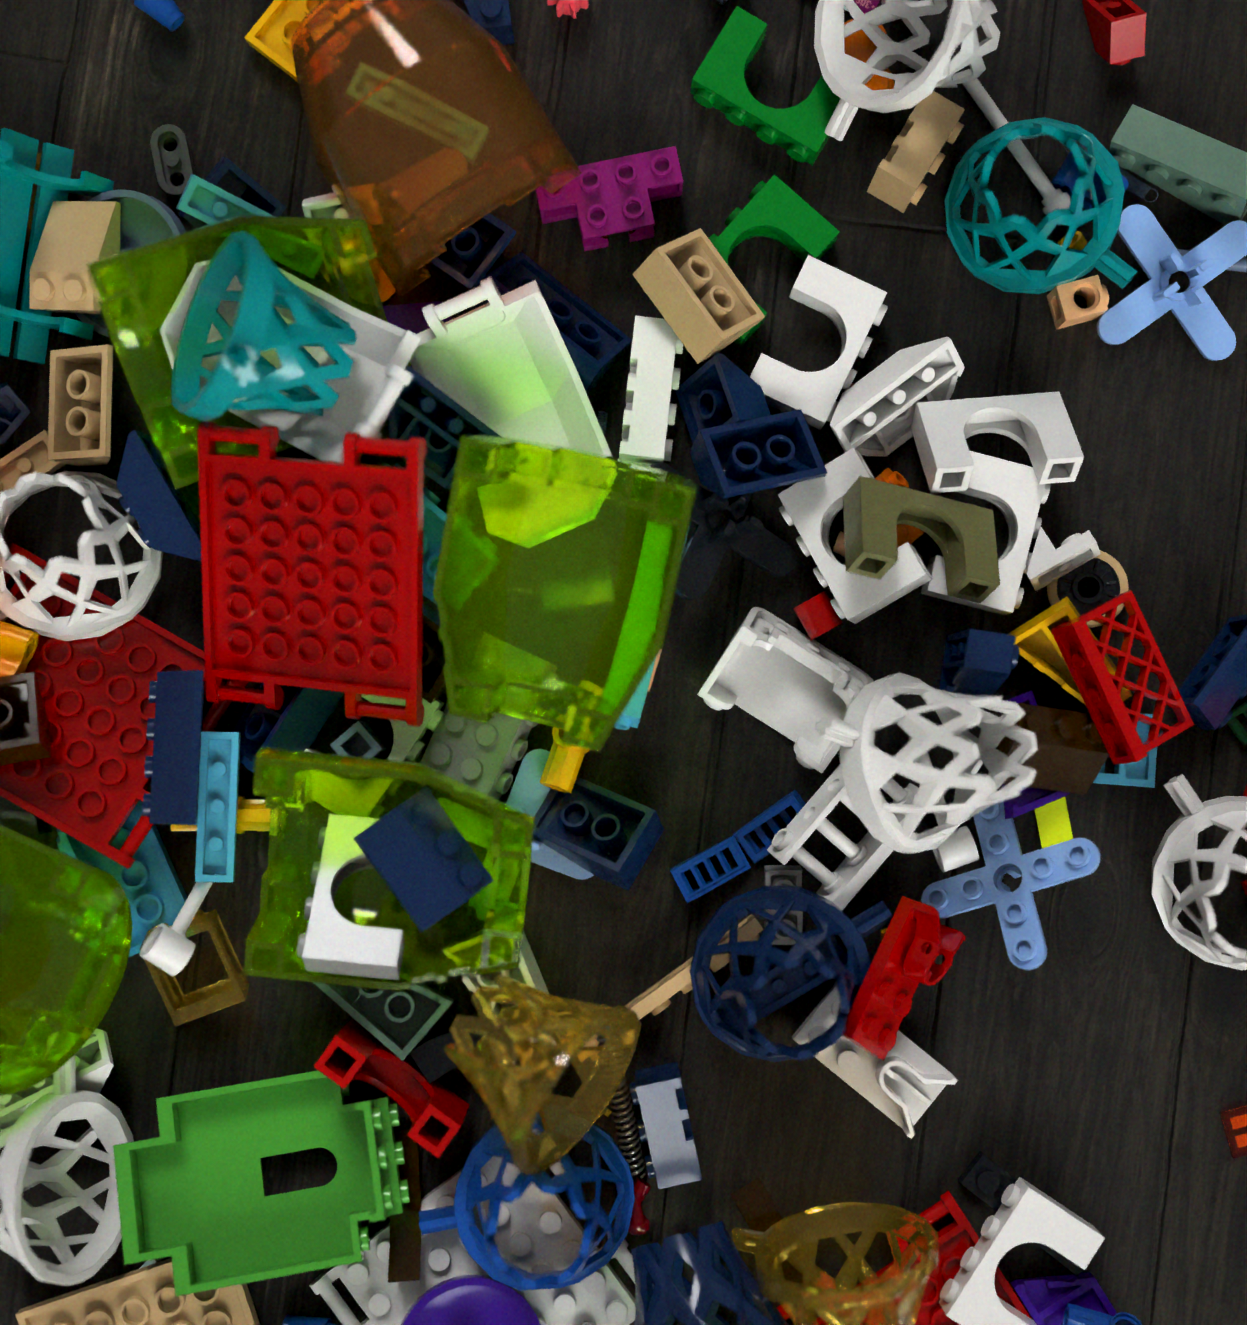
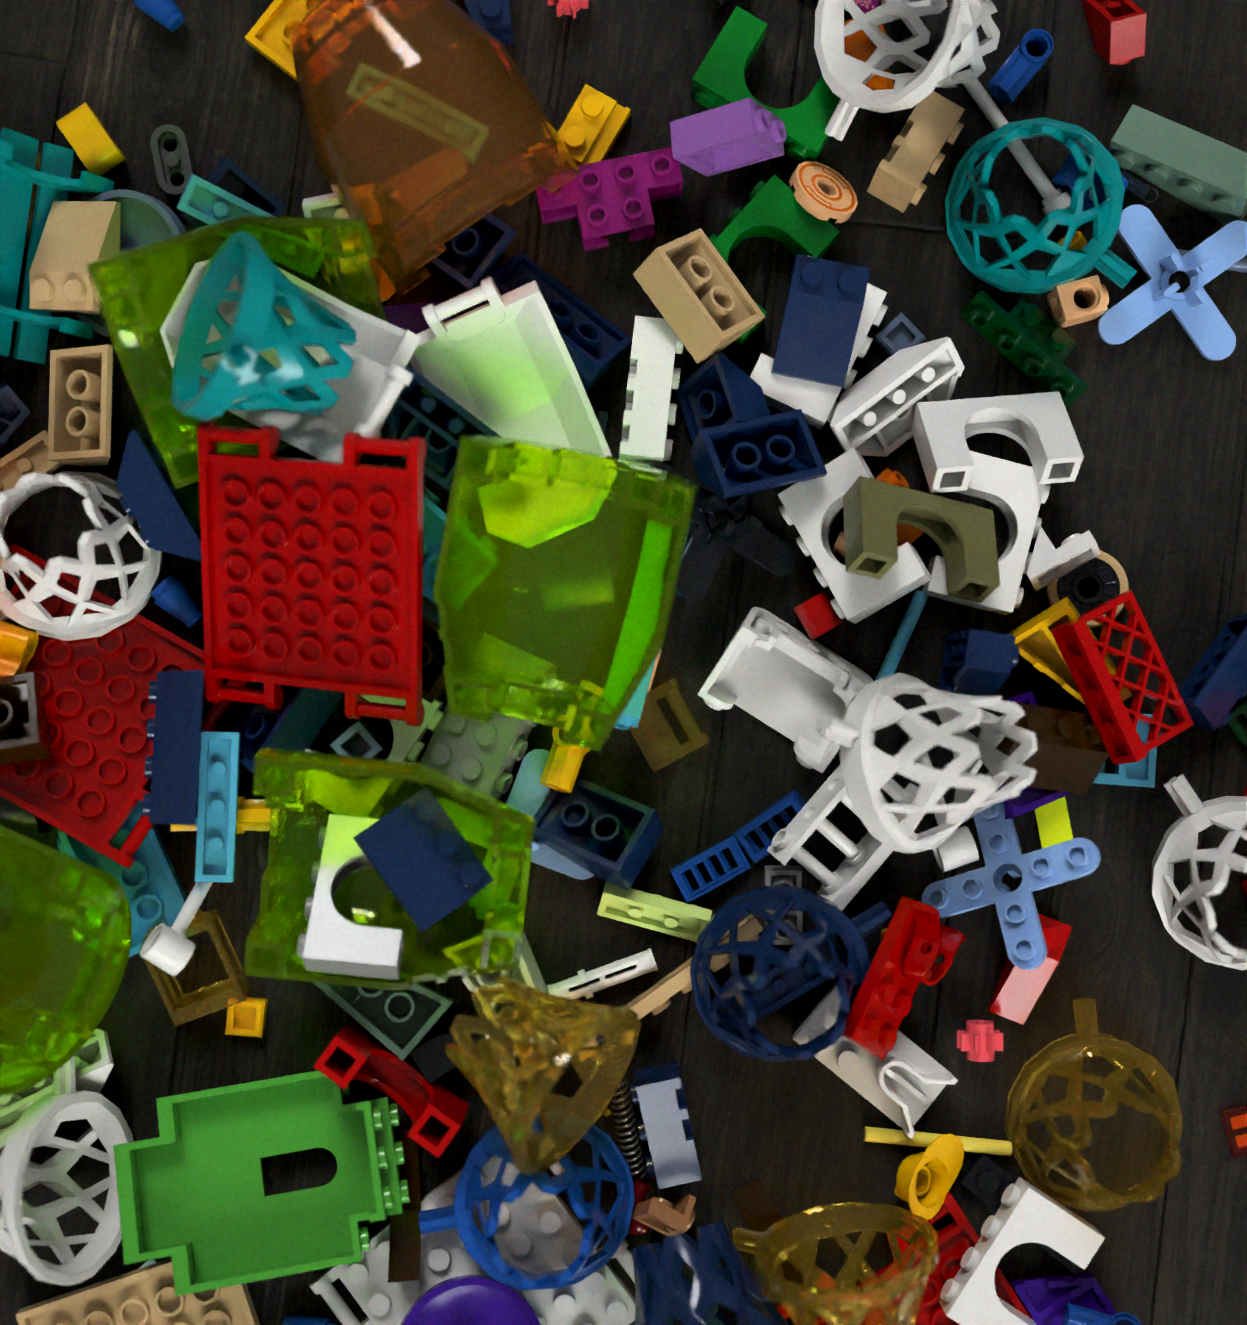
none -> yellow axle [56,102,126,176]
none -> blue cone [150,575,203,629]
none -> yellow tile [225,996,268,1038]
none -> white pin [547,948,658,1008]
none -> yellow plate [550,84,631,166]
none -> yellowish green plate [597,881,712,942]
none -> clear yellow plate [630,678,711,773]
none -> medium nougat bracket [632,1194,696,1237]
none -> medium lavender window [670,98,787,177]
none -> dark blue slope [771,254,870,388]
none -> light nougat tile [789,161,858,223]
none -> light yellow bar [863,1126,1012,1156]
none -> sand blue tile [874,312,926,357]
none -> medium azure bar [875,590,929,681]
none -> yellow piece [894,1133,964,1221]
none -> coral gear [957,1019,1004,1062]
none -> dark green bracket [960,291,1088,409]
none -> blue piece [986,29,1054,105]
none -> slope [988,913,1072,1025]
none -> clear yellow piece [1005,997,1182,1212]

